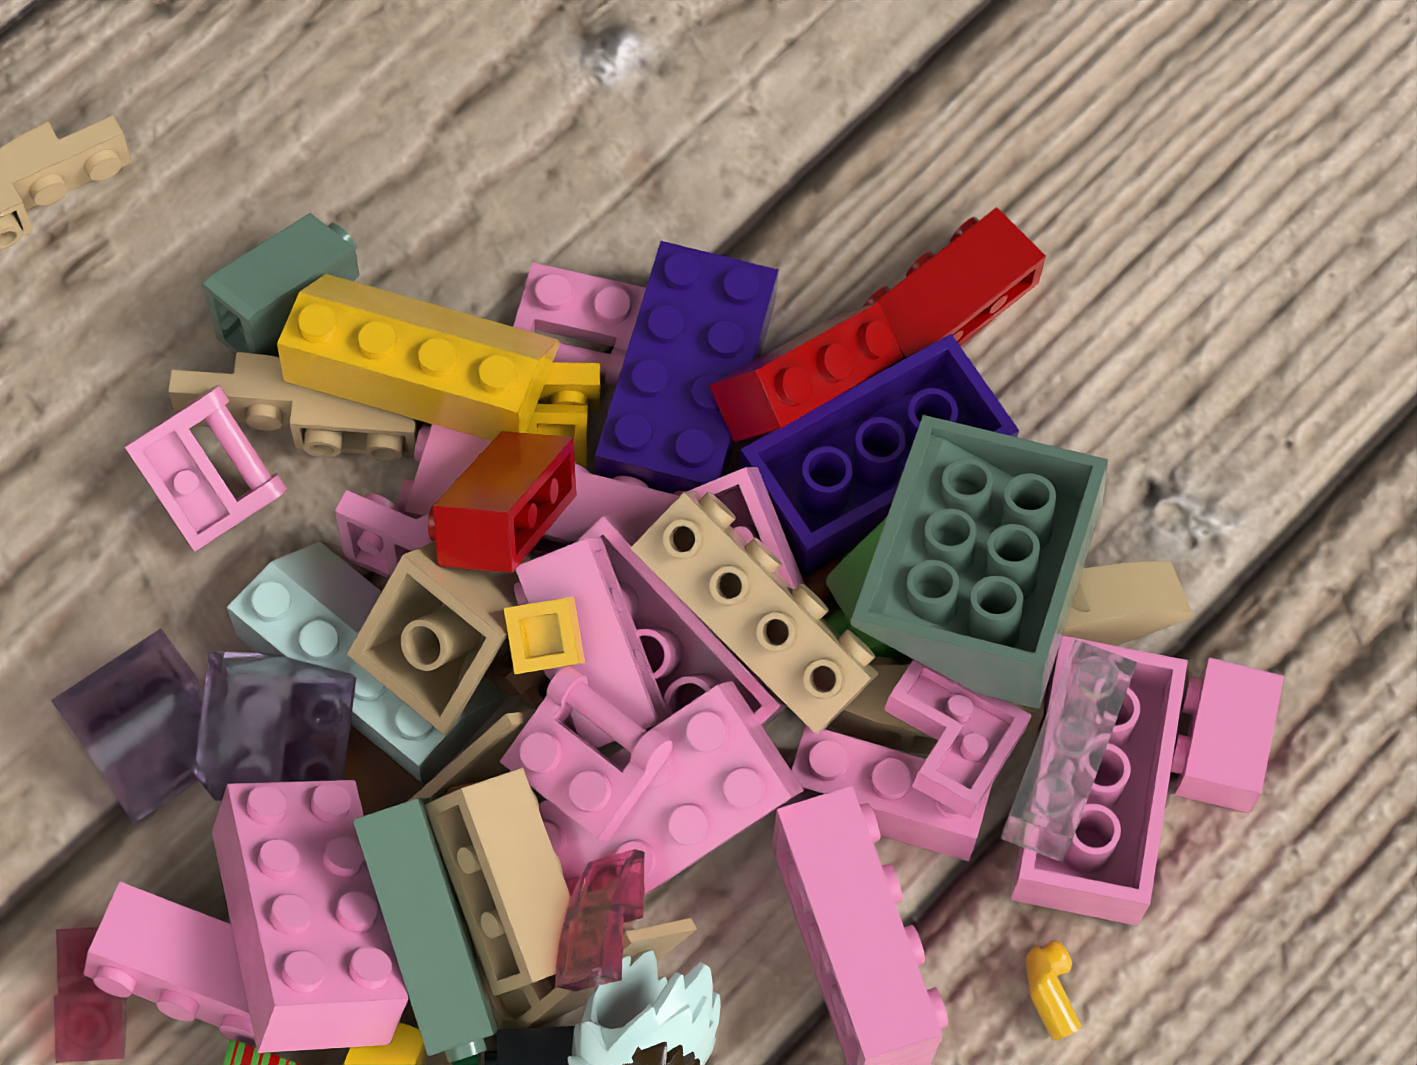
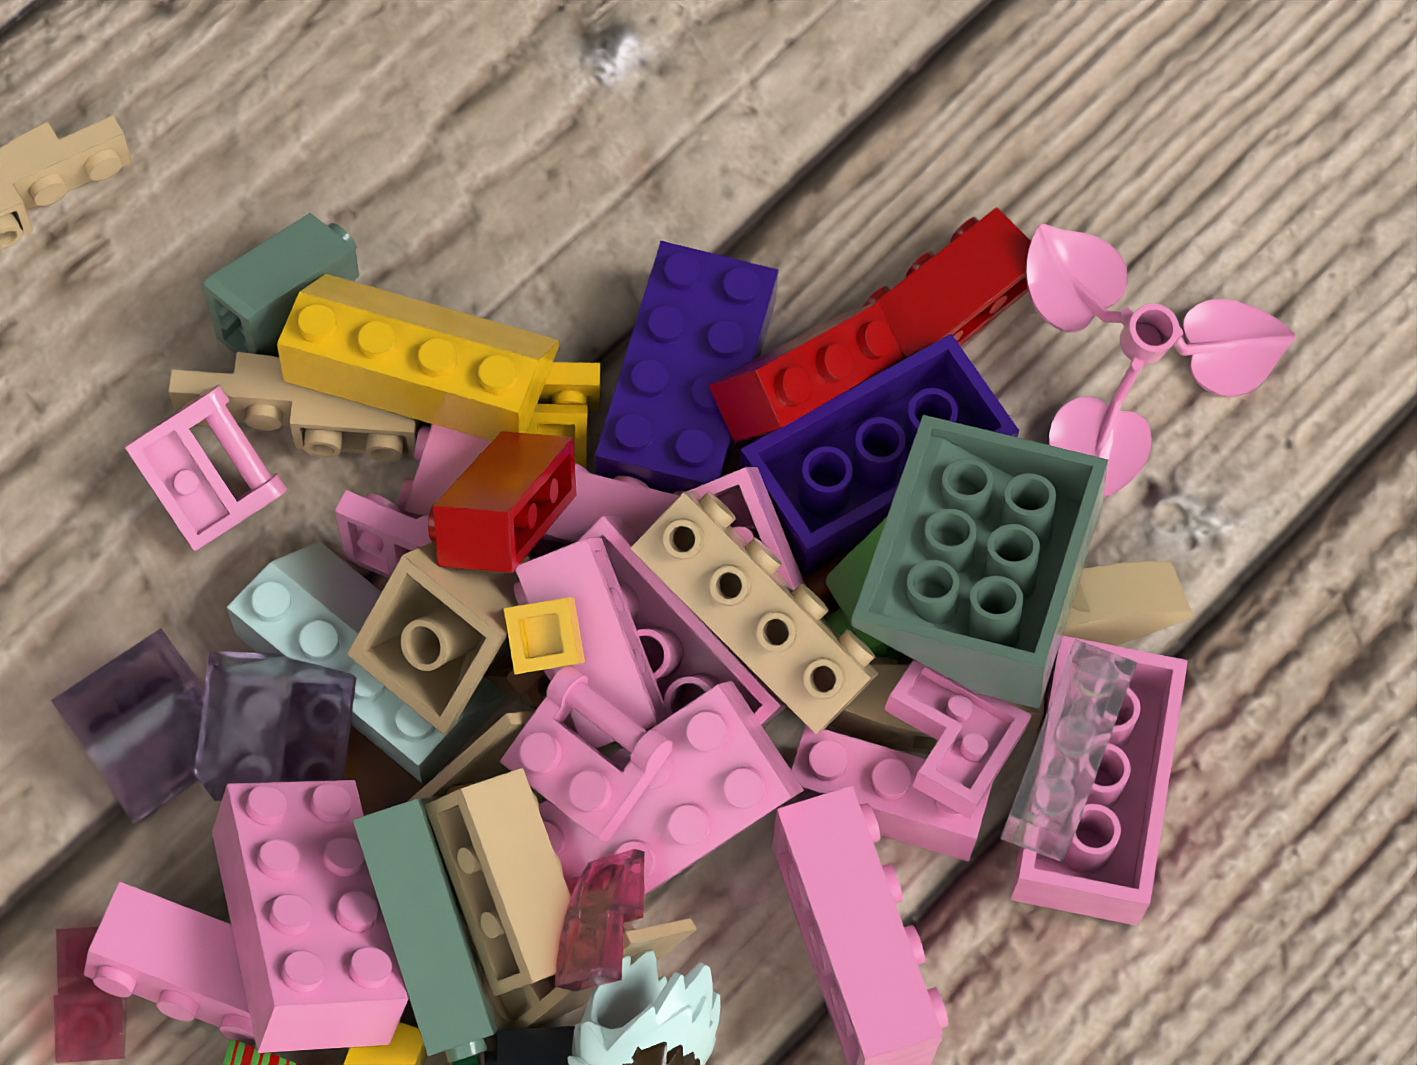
bright pink plate [513,262,646,386] -> none
yellow arm [1025,940,1082,1041] -> none
bright pink brick [1171,658,1284,814] -> none
none -> bright pink plant [1026,224,1295,498]

